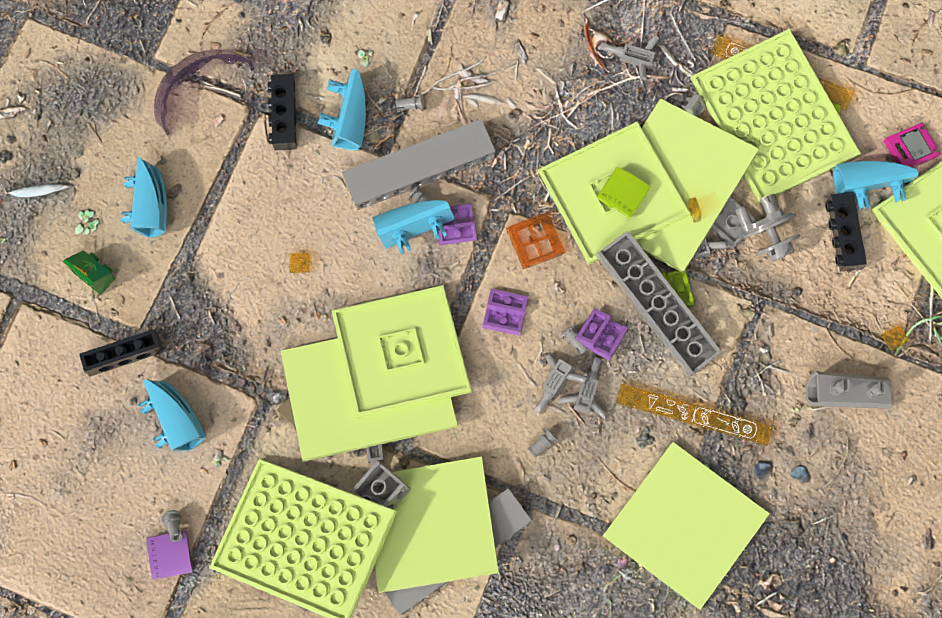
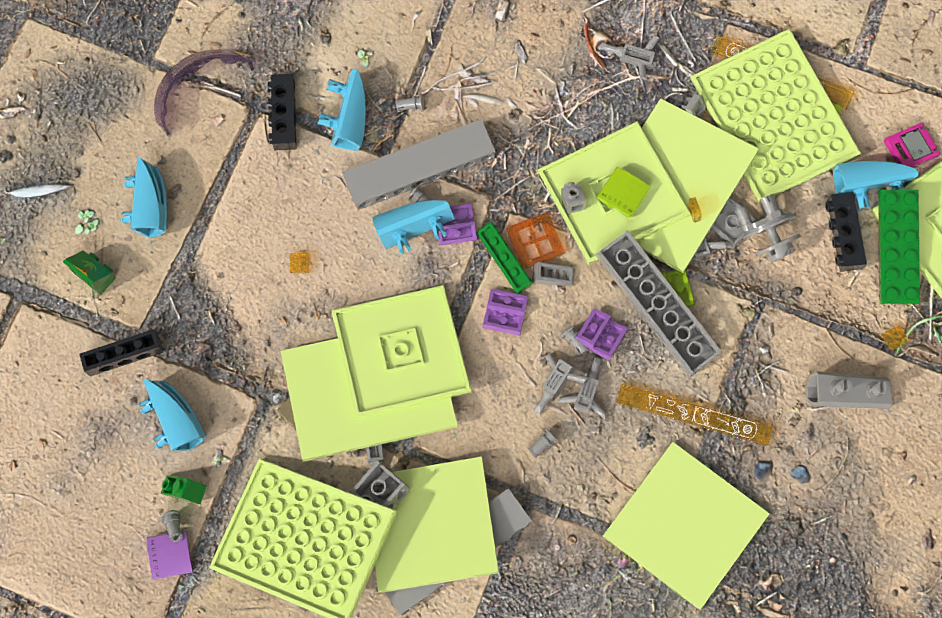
none -> green slope [160,475,207,505]
none -> green tile [476,221,534,294]
none -> light grey slope [532,262,574,286]
none -> light grey brick [561,182,586,214]
none -> green plate [878,190,920,304]

